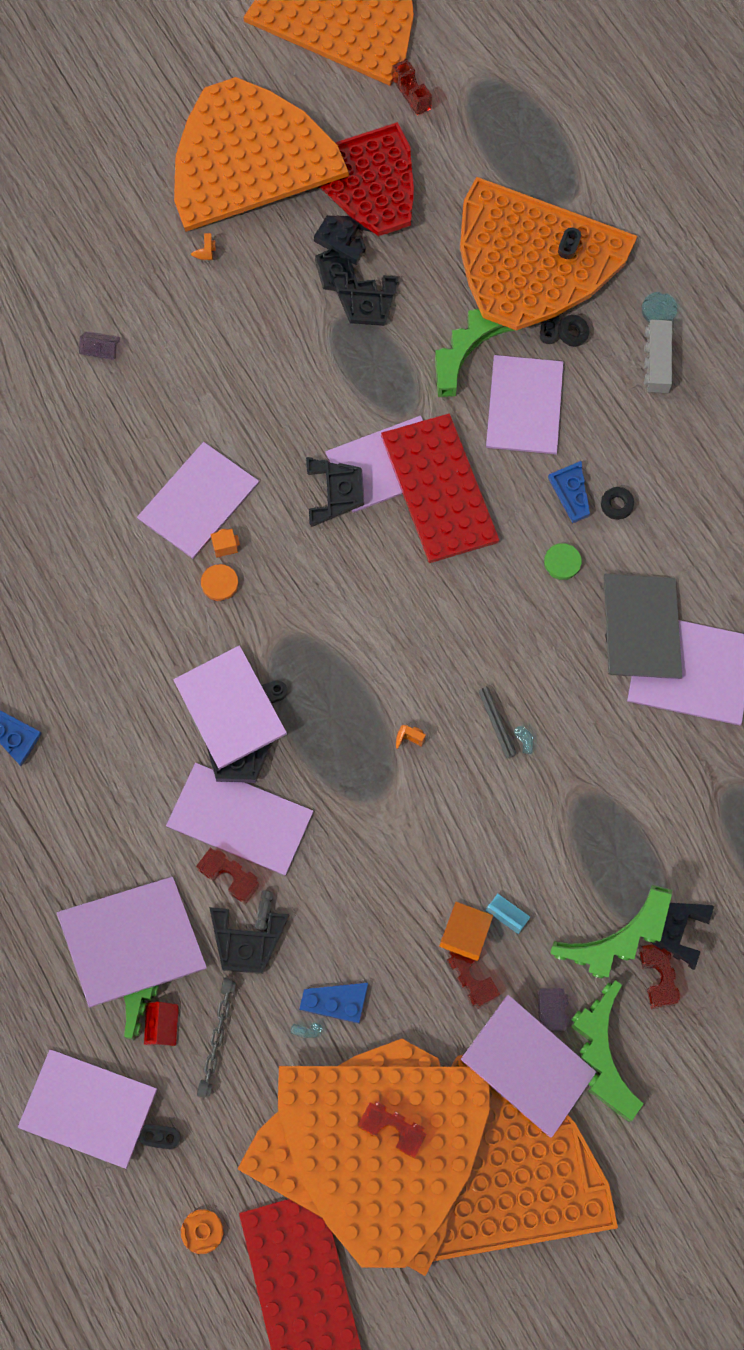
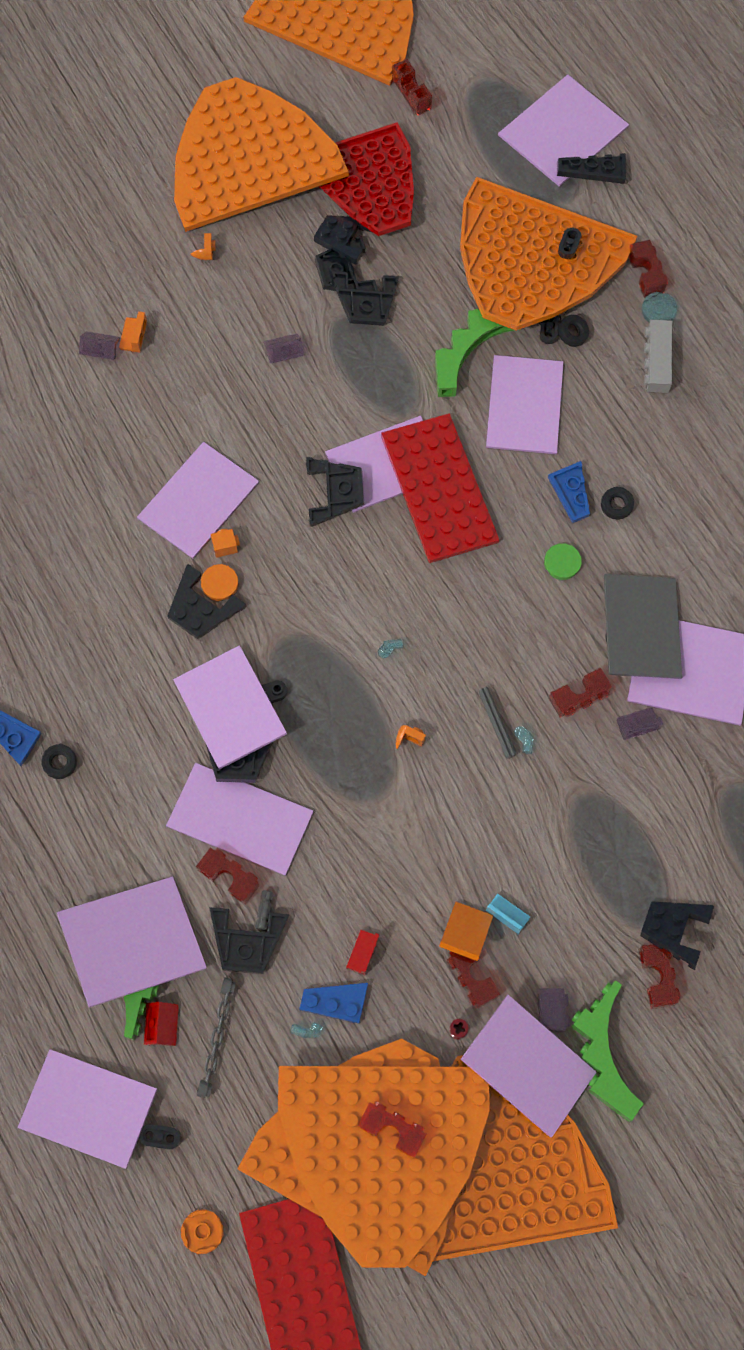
bright green arch [550,885,672,978] -> none
none -> black tyre [41,744,77,779]
none -> orange panel [119,311,147,353]
none -> black wing [167,564,247,639]
none -> clear purple panel [263,334,304,364]
none -> red panel [346,930,380,976]
none -> clear light blue arm [378,639,403,658]
none -> dark red bush [449,1019,469,1040]
none -> lavender piece [498,75,629,187]
none -> clear red arch [548,668,612,718]
none -> black wing [557,153,626,184]
none -> clear purple panel [616,708,663,740]
none -> clear red arch [629,240,668,298]

